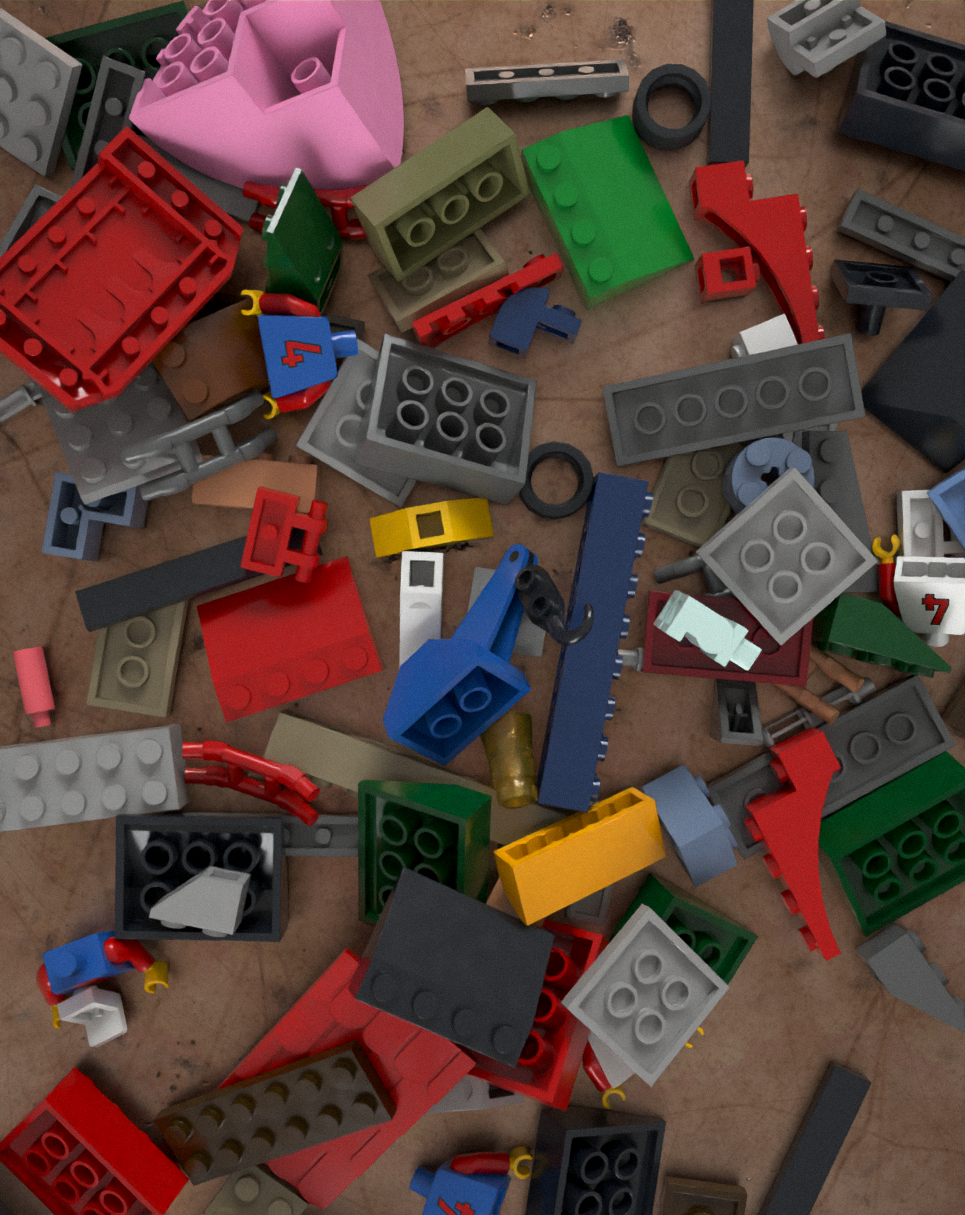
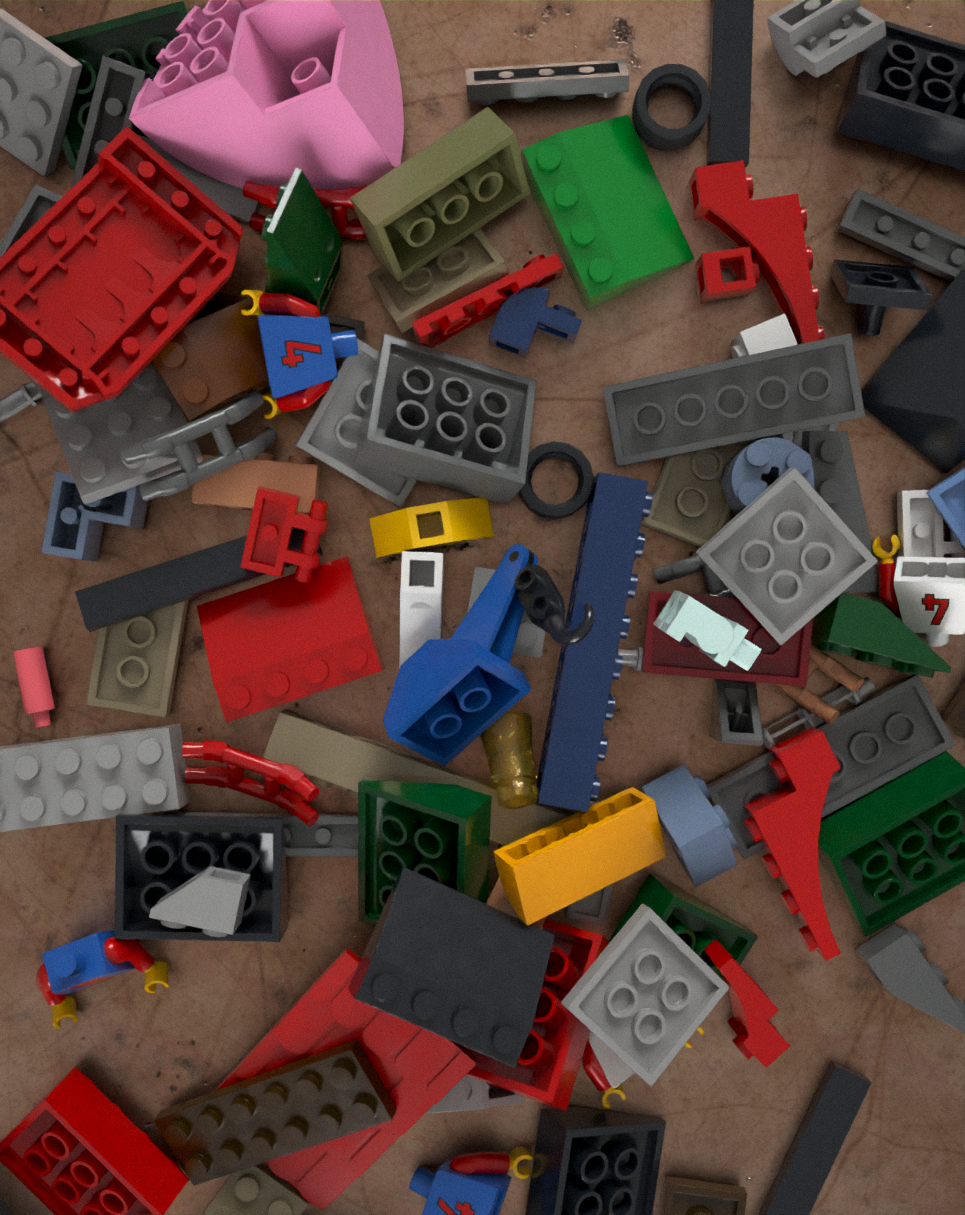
white bracket [57,985,127,1048] -> none
none -> red slope [704,939,790,1068]

